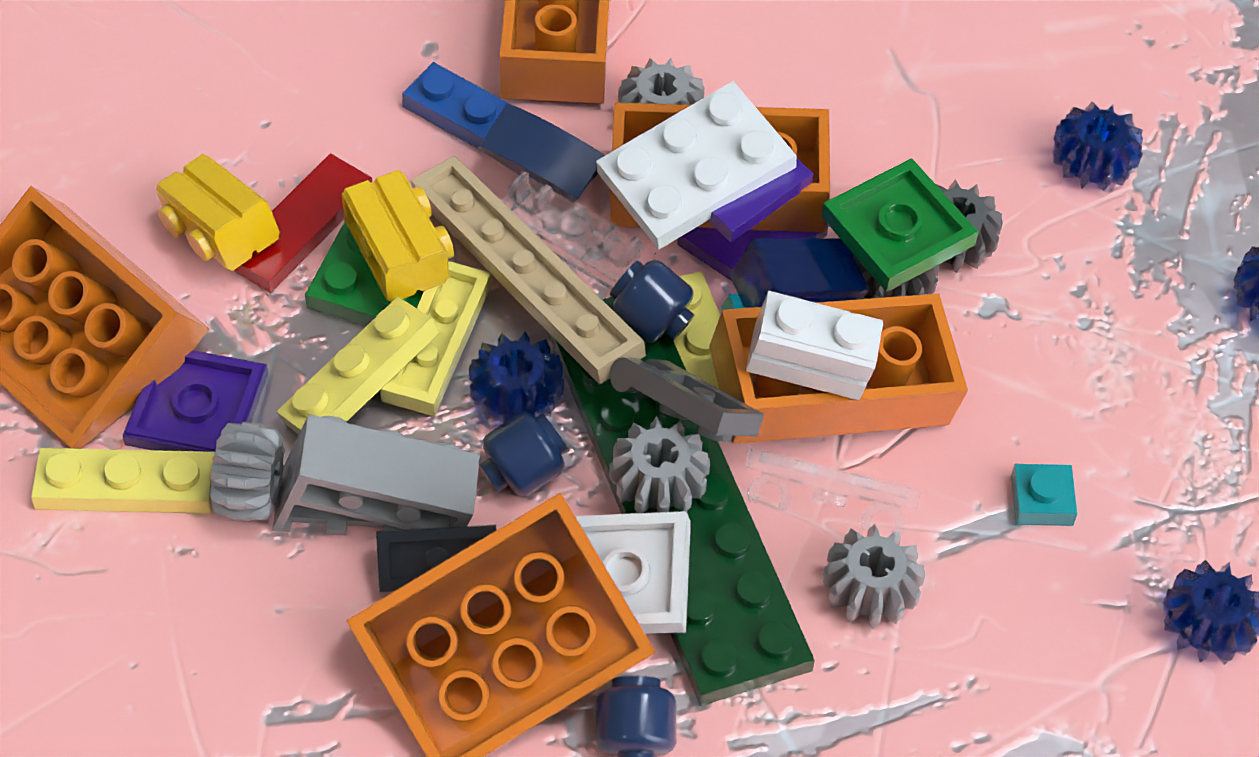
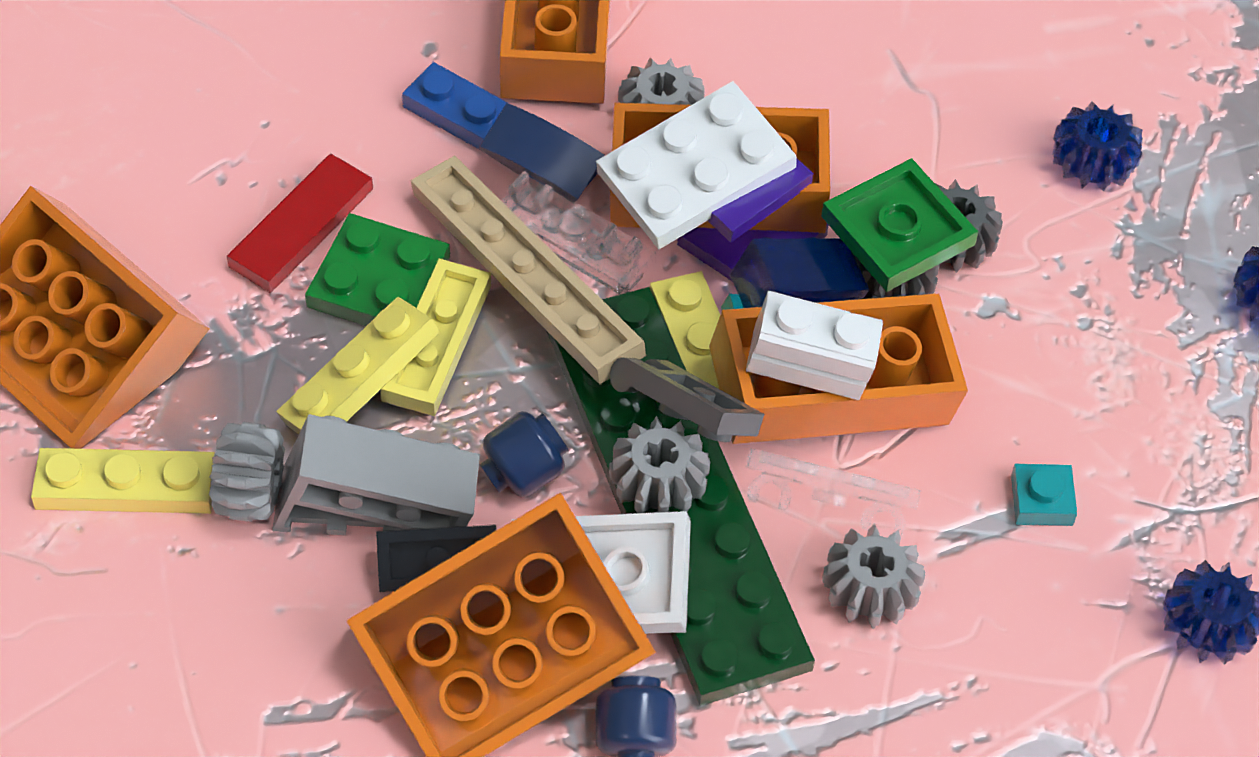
dark purple tile [122,350,268,452] -> none
yellow brick [155,153,280,271] -> none
yellow brick [342,170,454,302] -> none
clear blue gear [469,331,564,423] -> none
dark blue head [609,260,695,343] -> none

